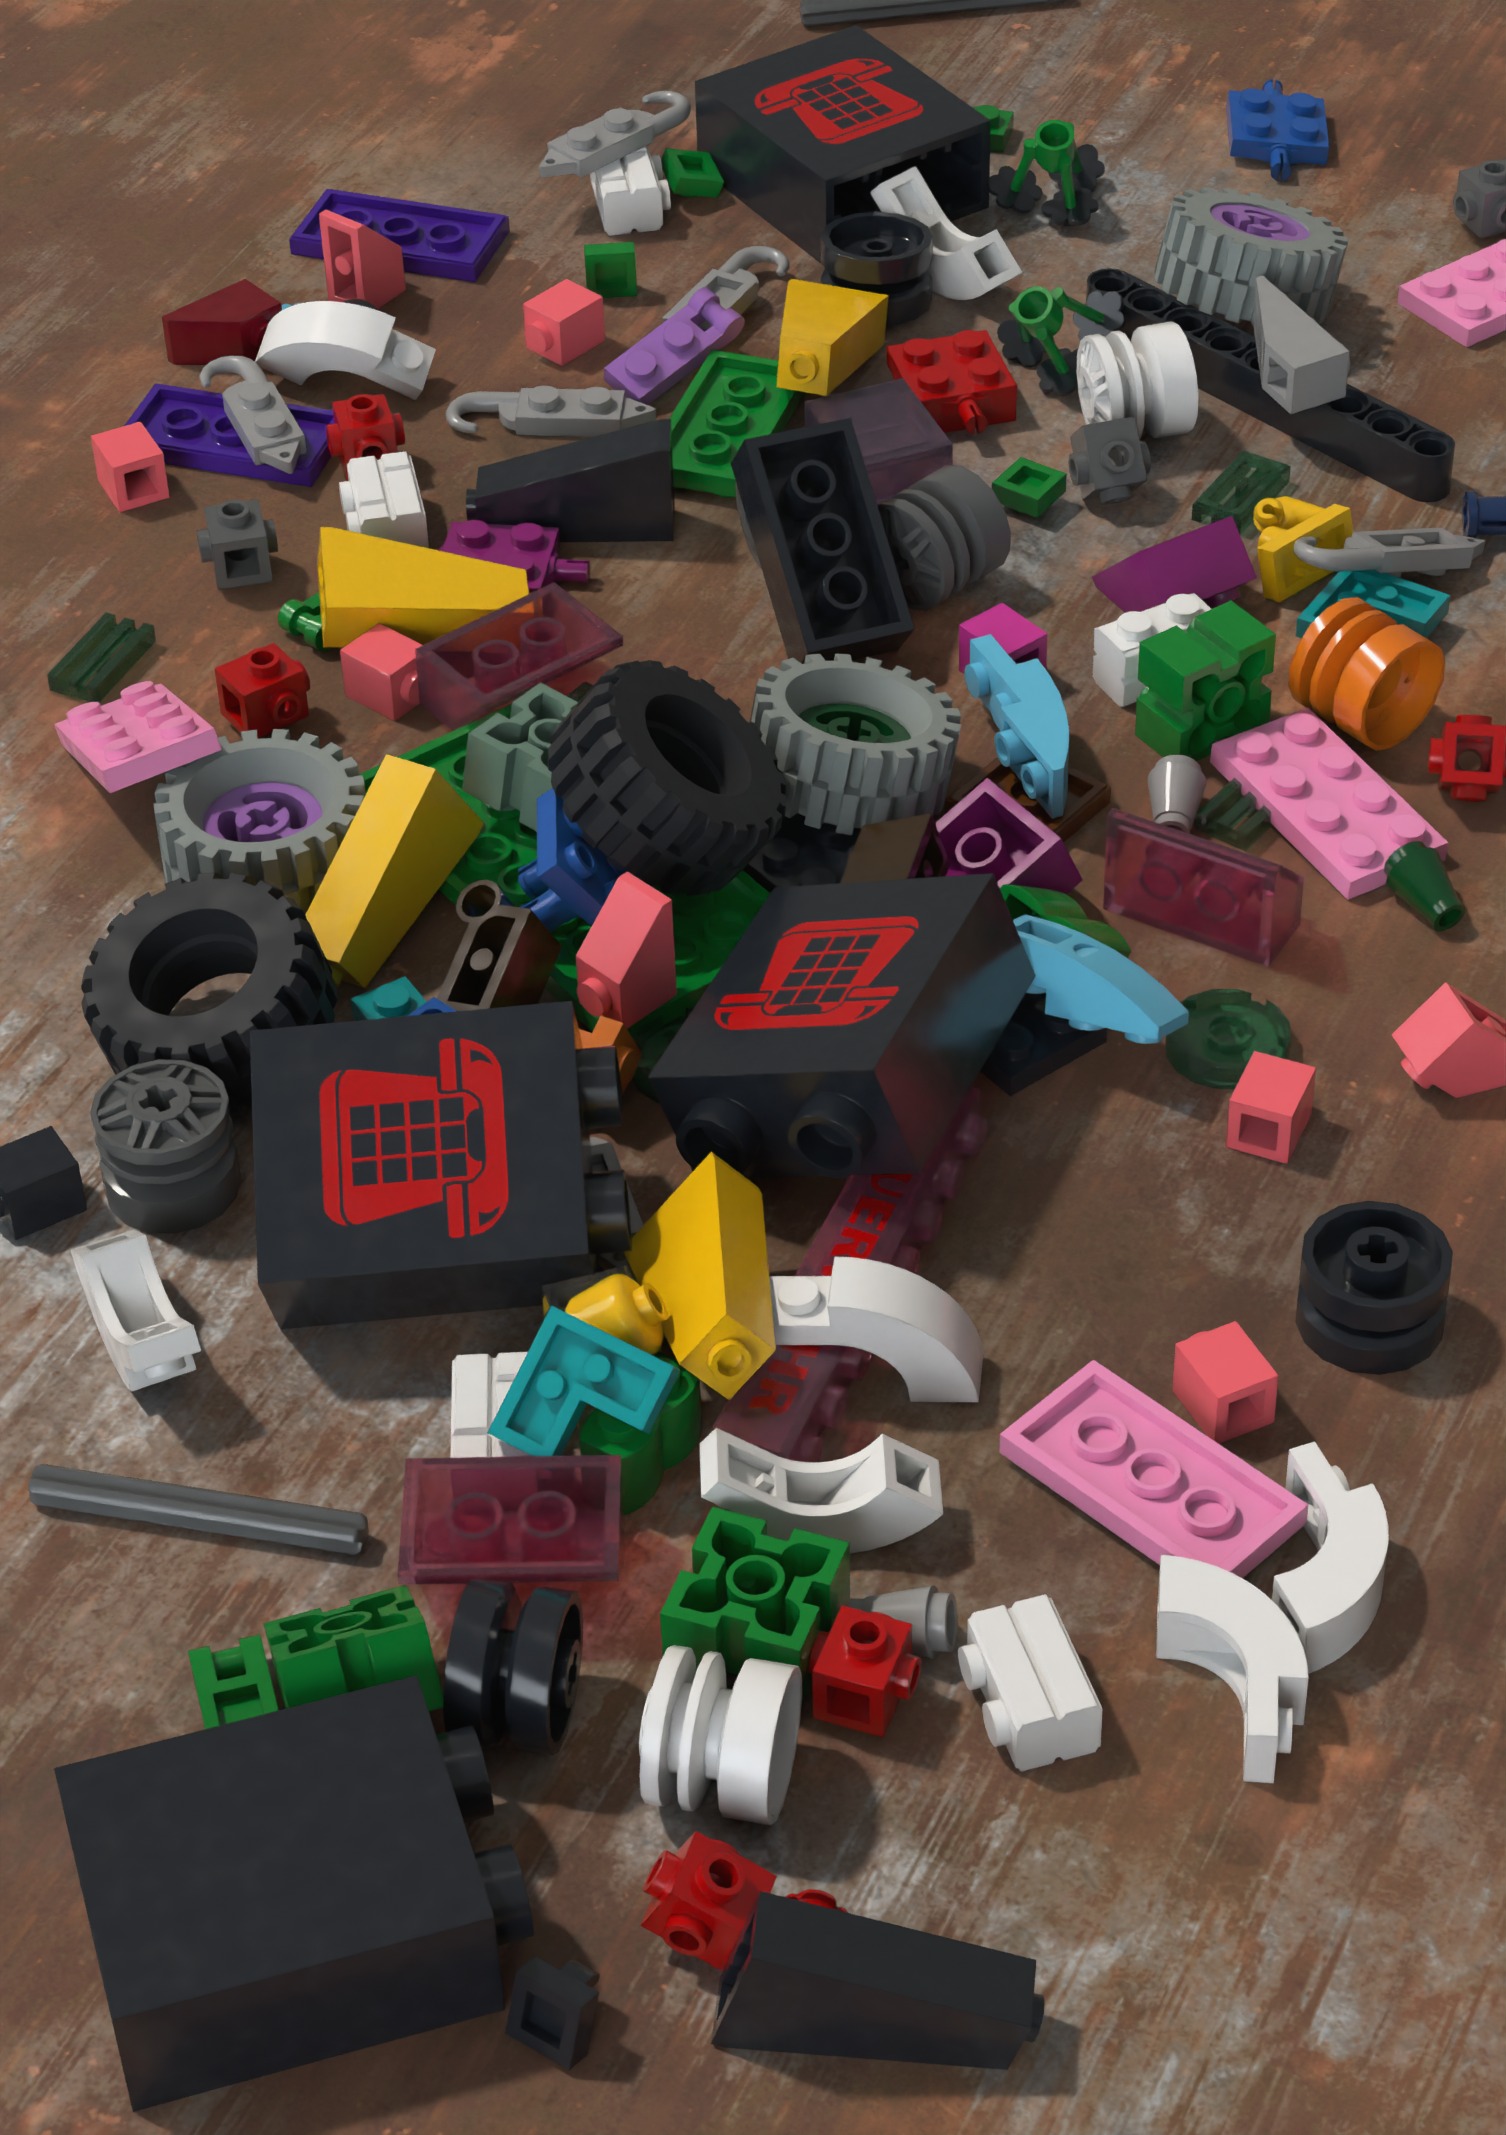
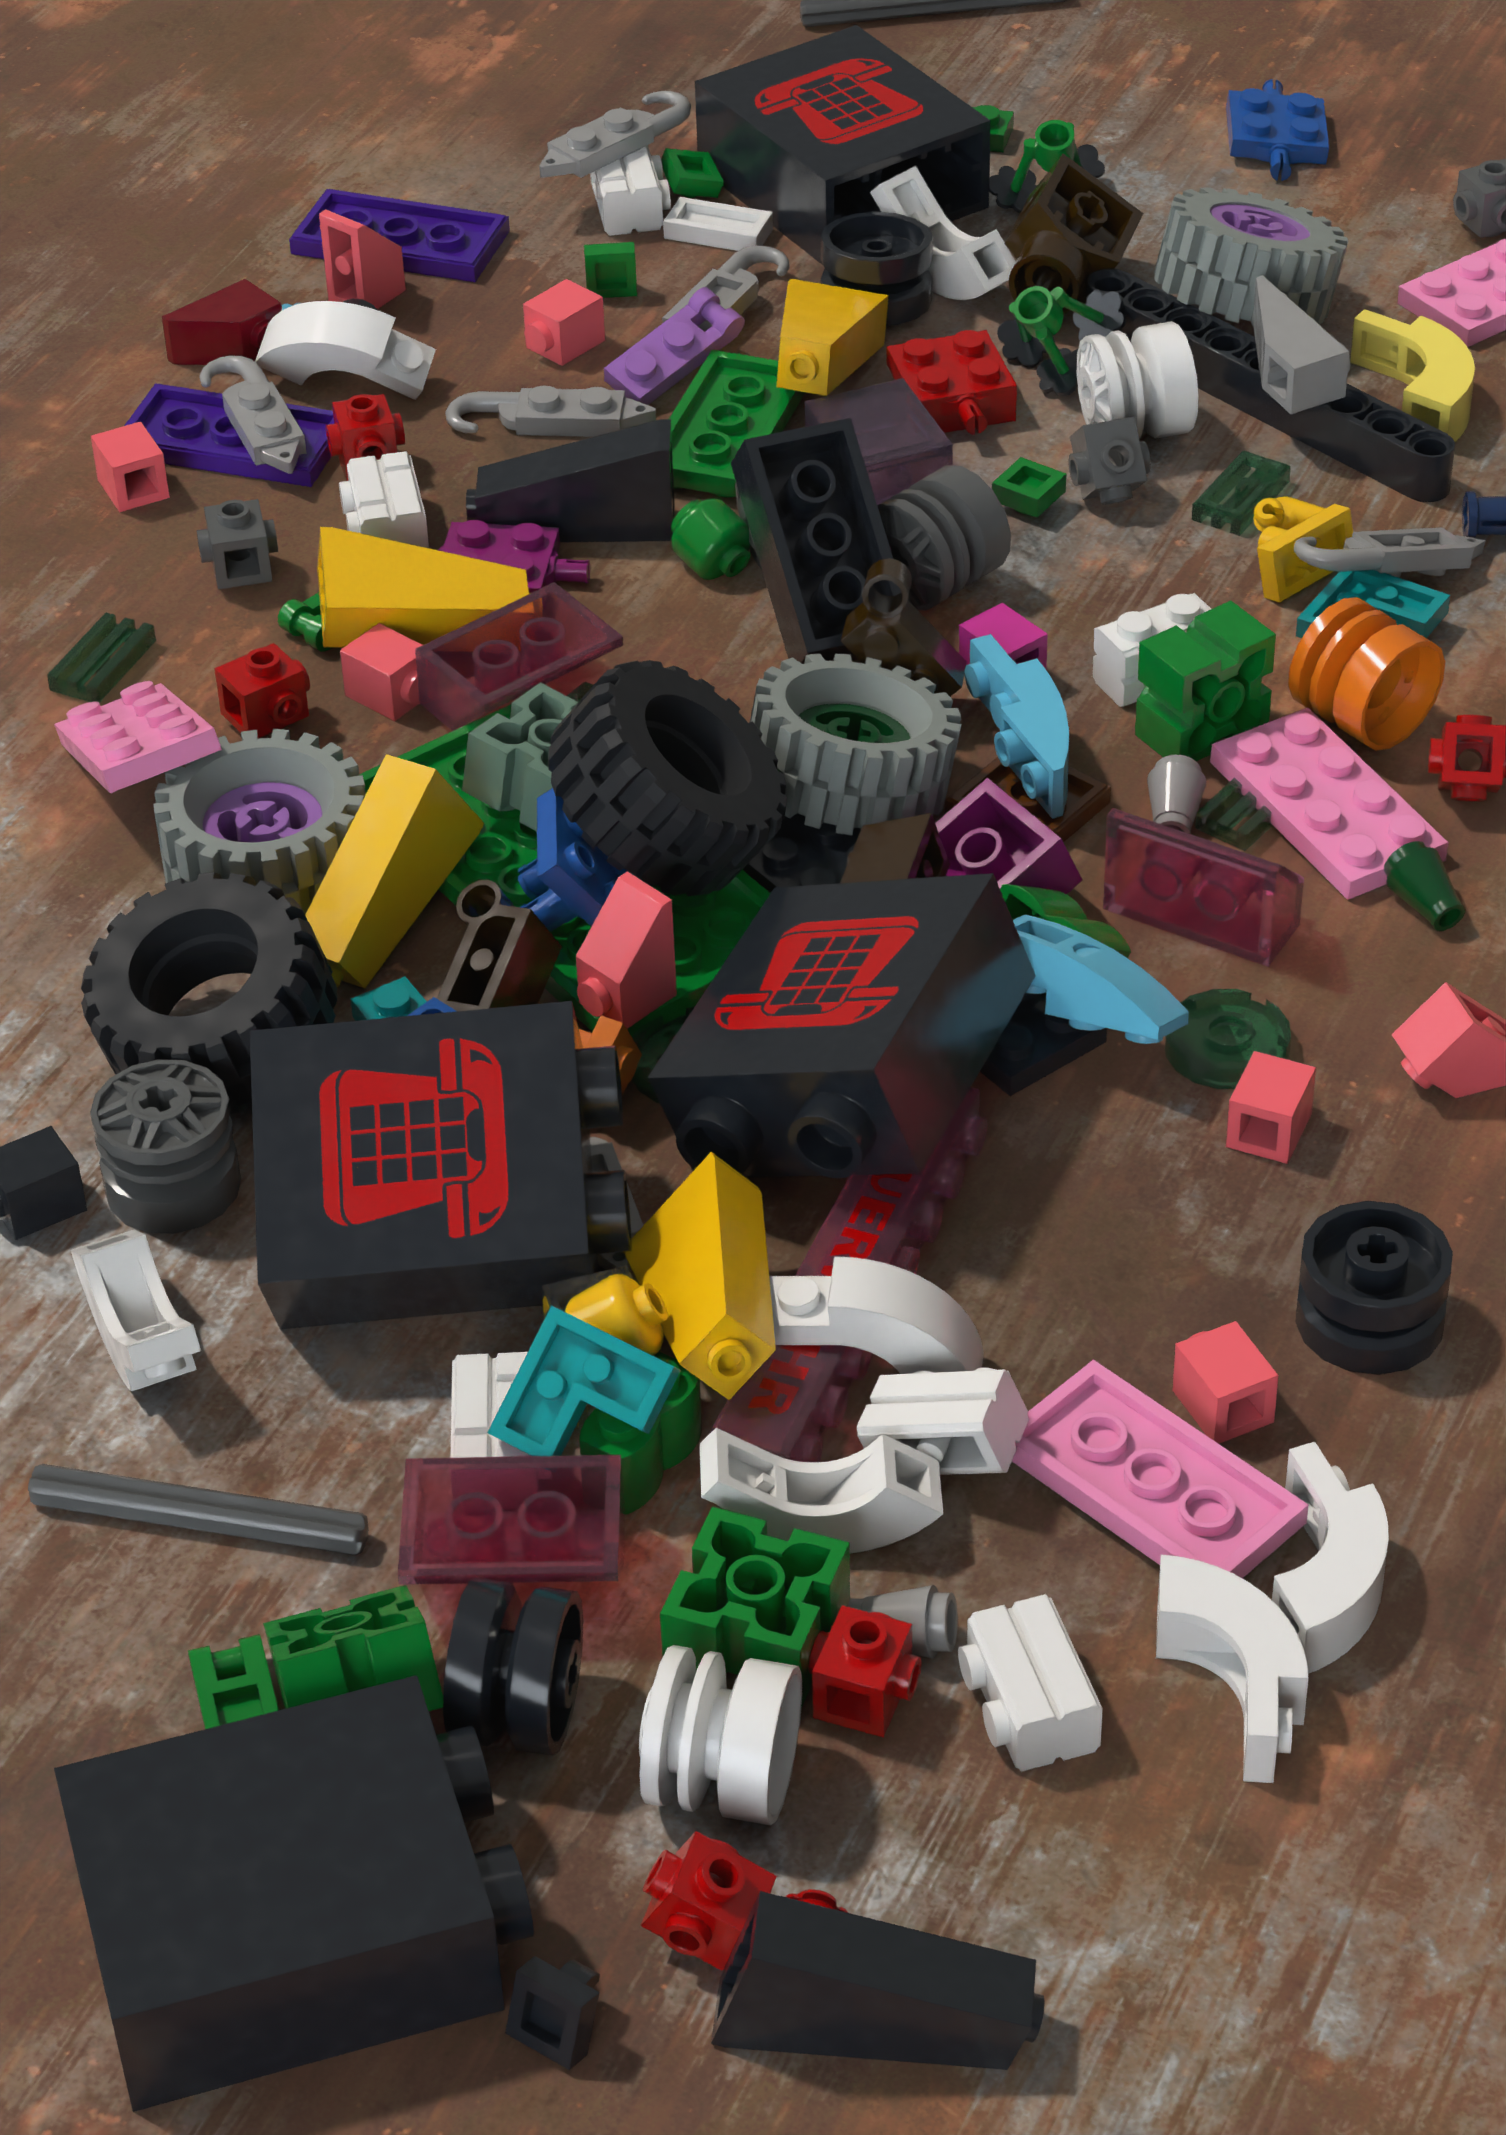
magenta slope [1092,516,1257,613] -> none
none -> white tile [663,197,773,251]
none -> green head [671,498,751,580]
none -> dark brown hinge [841,558,967,697]
none -> white brick [857,1368,1029,1475]
none -> dark brown brick [1004,154,1143,315]
none -> light yellow arch [1350,309,1475,442]

